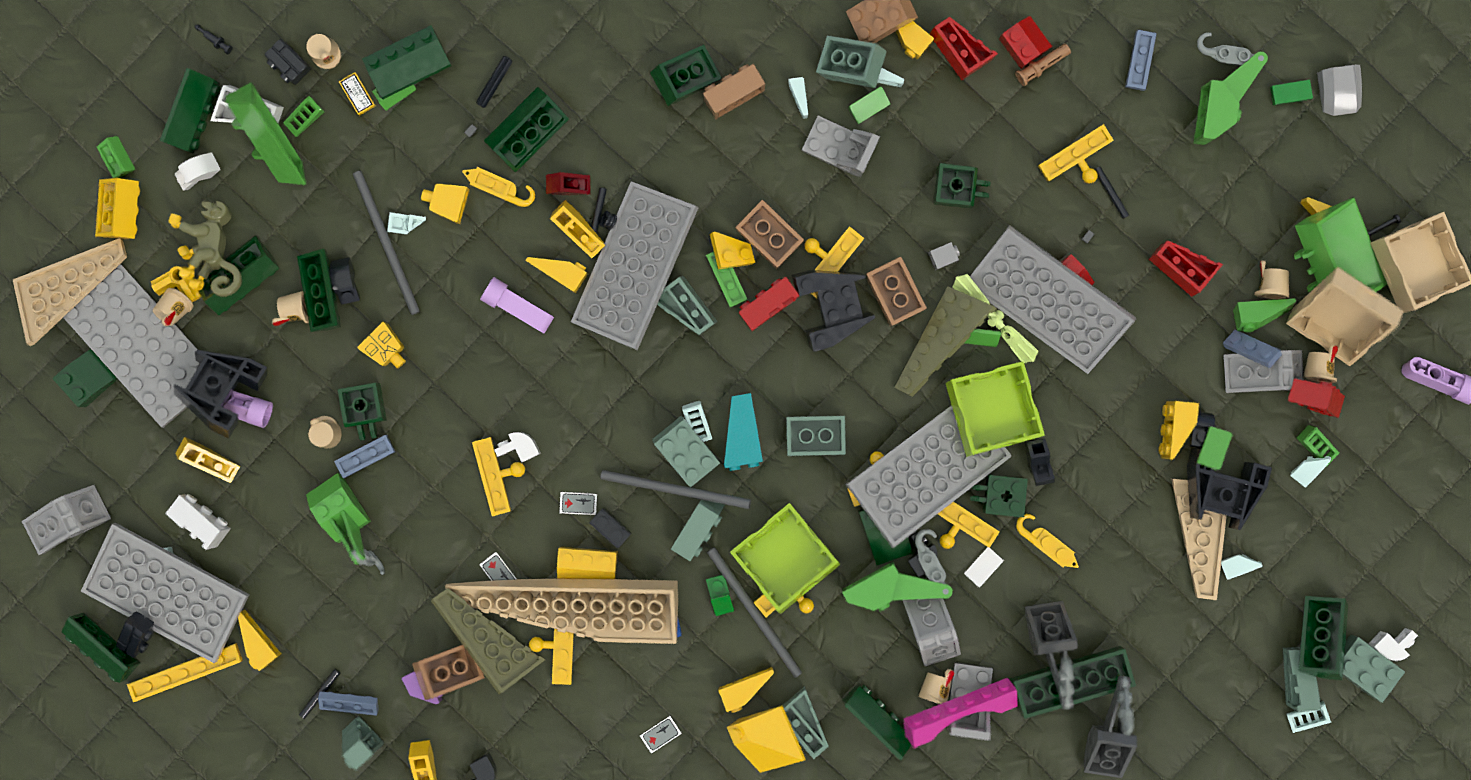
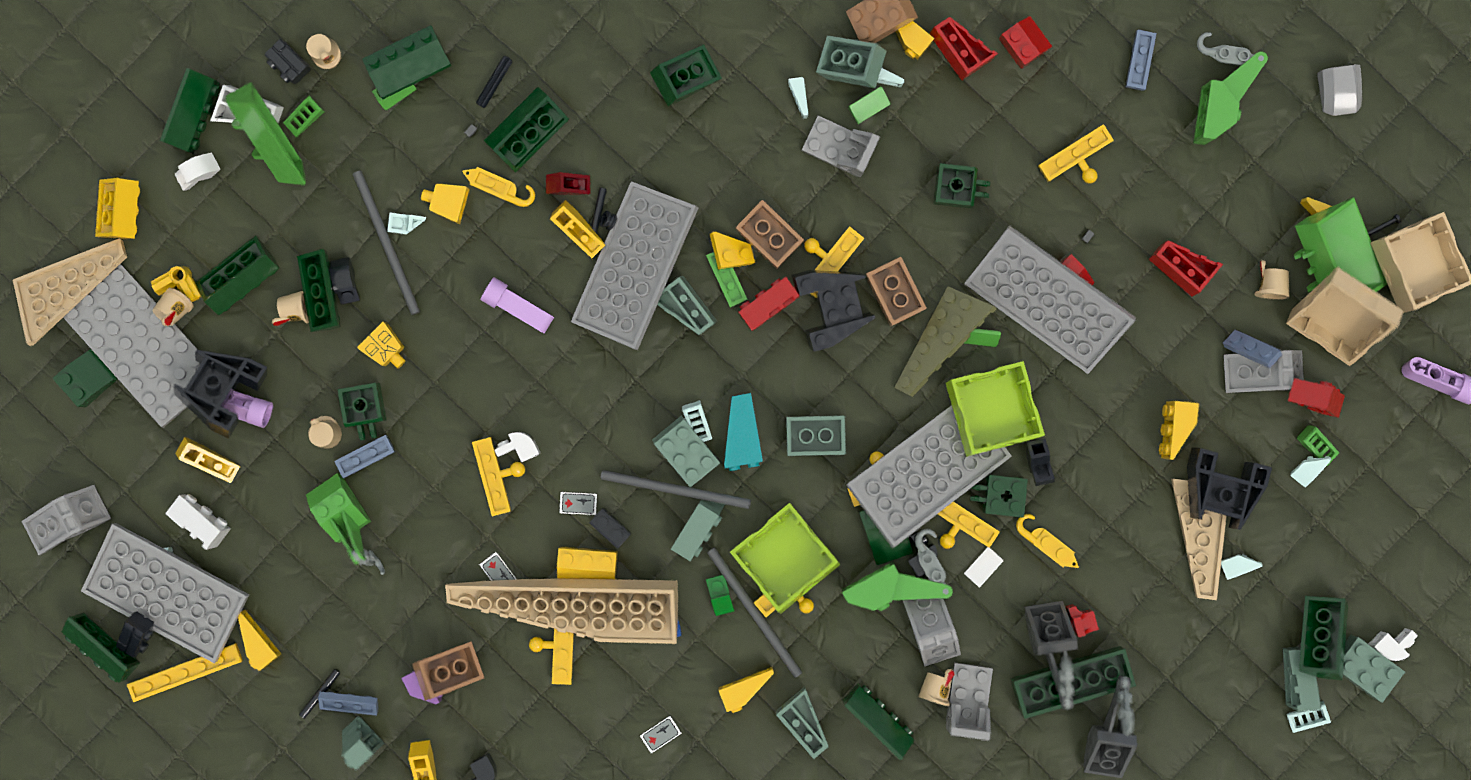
bright green slope [97,136,135,178] -> none
olive animal [168,201,242,297] -> none
black piece [195,24,233,55] -> none
tile [339,72,376,116] -> none
olive wing [431,588,545,695] -> none
yellow slope [526,257,588,293] -> none
medium nougat brick [703,64,765,120] -> none
yellow slope [727,706,805,773] -> none
dark pink arch [904,678,1018,748] -> none
light grey brick [928,243,960,270] -> none
yellowish green piece [952,274,1039,363] -> none
medium nougat pin [1015,43,1071,86] -> none
black bar [1094,166,1129,219] -> none
black brick [1189,411,1215,448] -> none
bright green slope [1197,426,1232,470] -> none
bright green slope [1233,298,1296,332] -> none
green tile [1270,80,1313,106] -> none
tan hat [1303,345,1338,383] -> none
none -> red brick [1065,604,1099,637]

